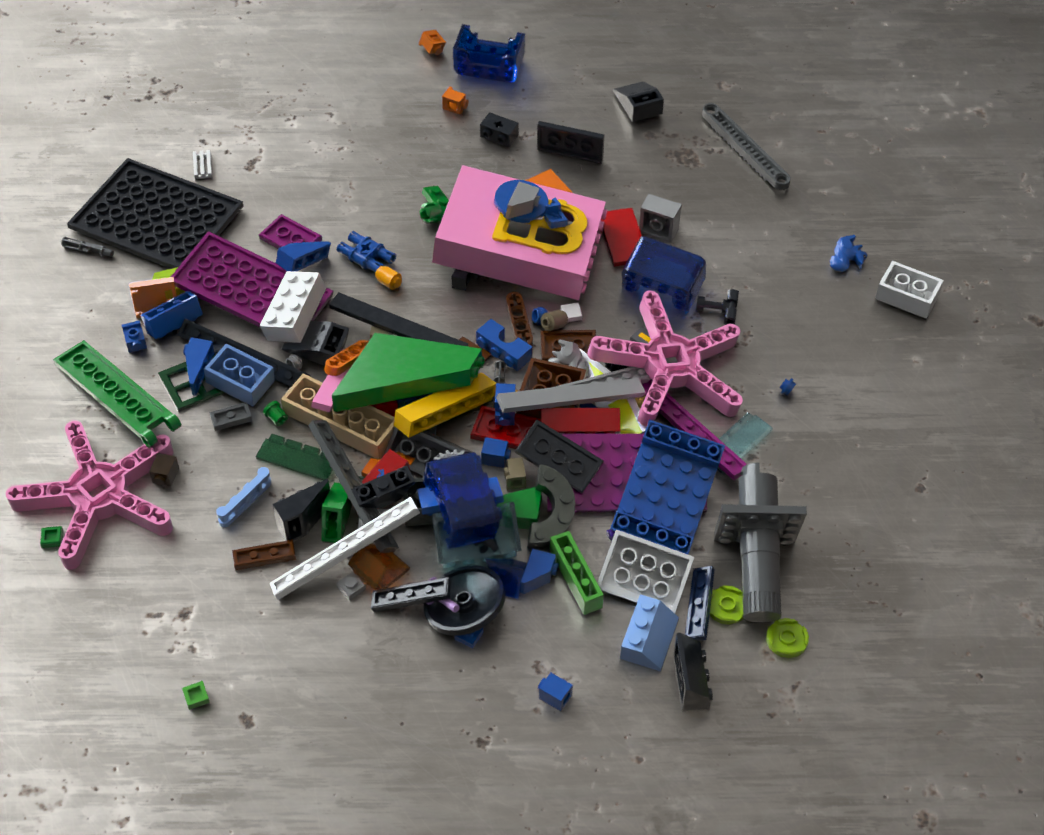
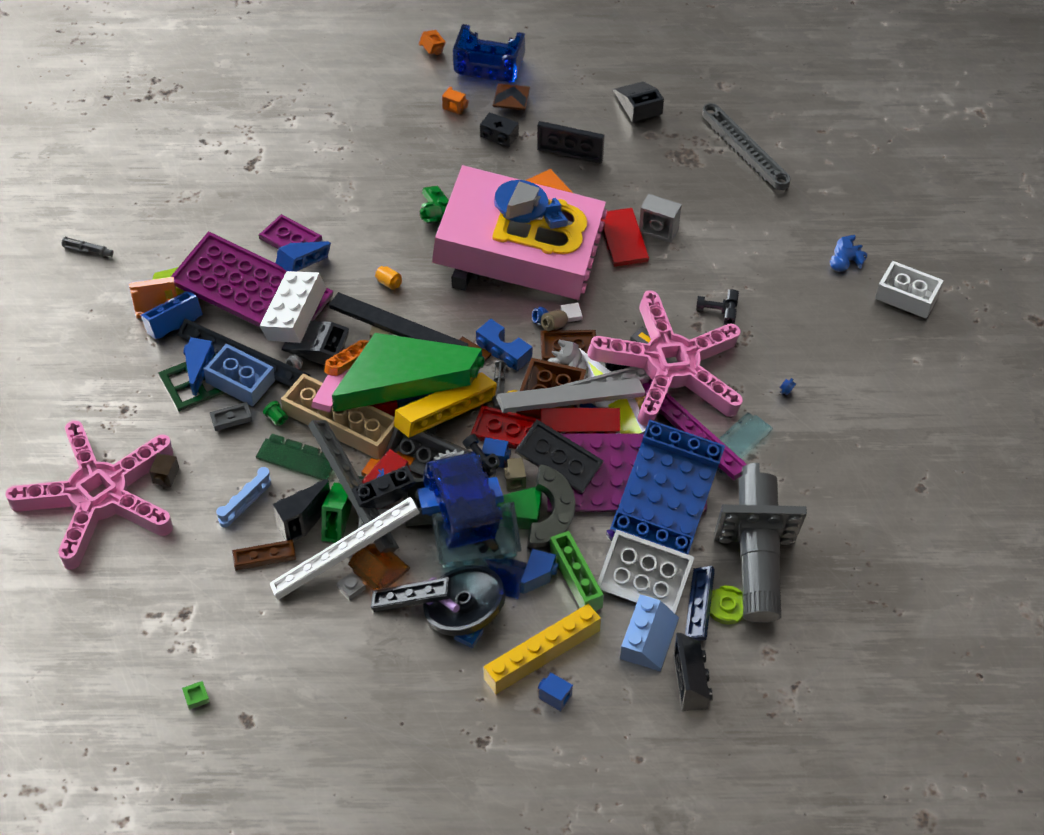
green tile [40,526,63,548] -> none
green hinge [53,340,182,448] -> none
black plate [67,158,244,269] -> none
blue brick [122,320,147,353] -> none
white tile [193,150,212,179] -> none
blue pin [337,231,396,273] -> none
blue brick [495,383,516,426] -> none
reddish brown beam [506,292,533,347] -> none
clear blue windscreen [621,236,706,312] -> none
lime tile [766,618,809,658] -> none
none -> black bar [462,434,500,479]
none -> yellow brick [483,603,601,694]
none -> reddish brown piece [493,83,530,110]

